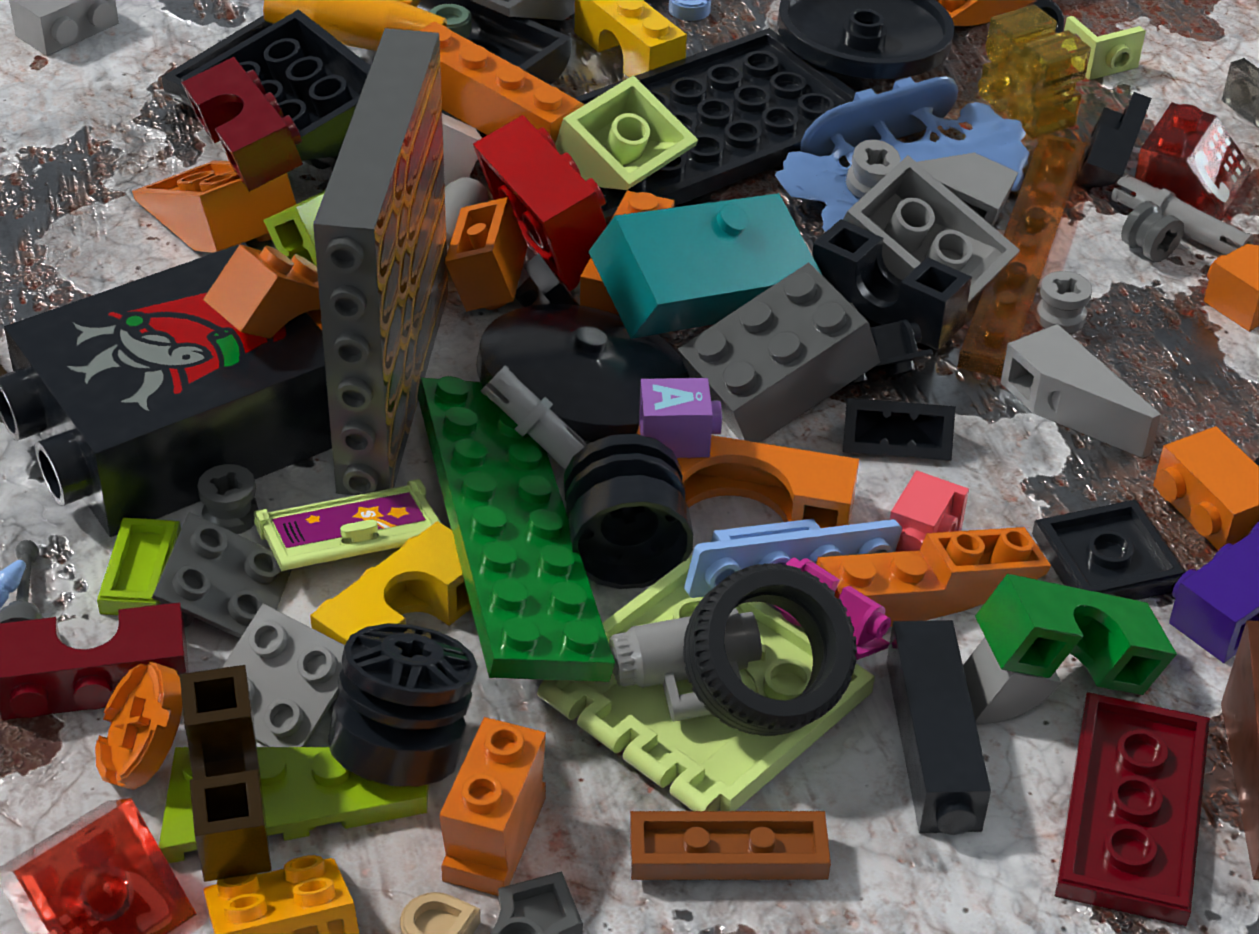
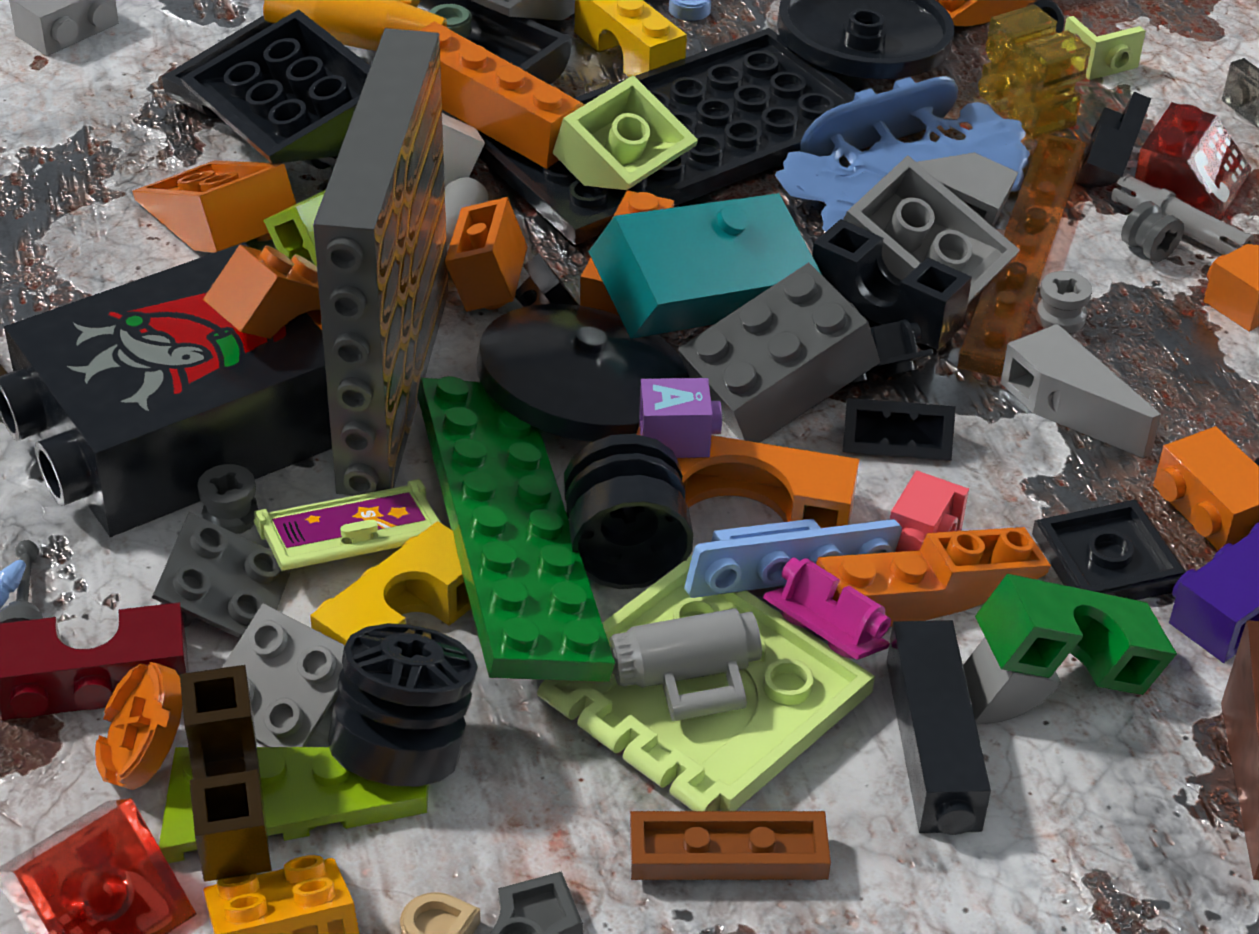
lime tile [97,518,181,615] -> none
dark red arch [181,57,303,192] -> none
orange hips [439,717,546,896] -> none
red slope [473,115,607,291] -> none
light grey pin [480,365,588,470] -> none
black tyre [683,563,857,736] -> none
light grey wheel [845,140,901,199] -> none
dark red tile [1054,692,1210,926] -> none

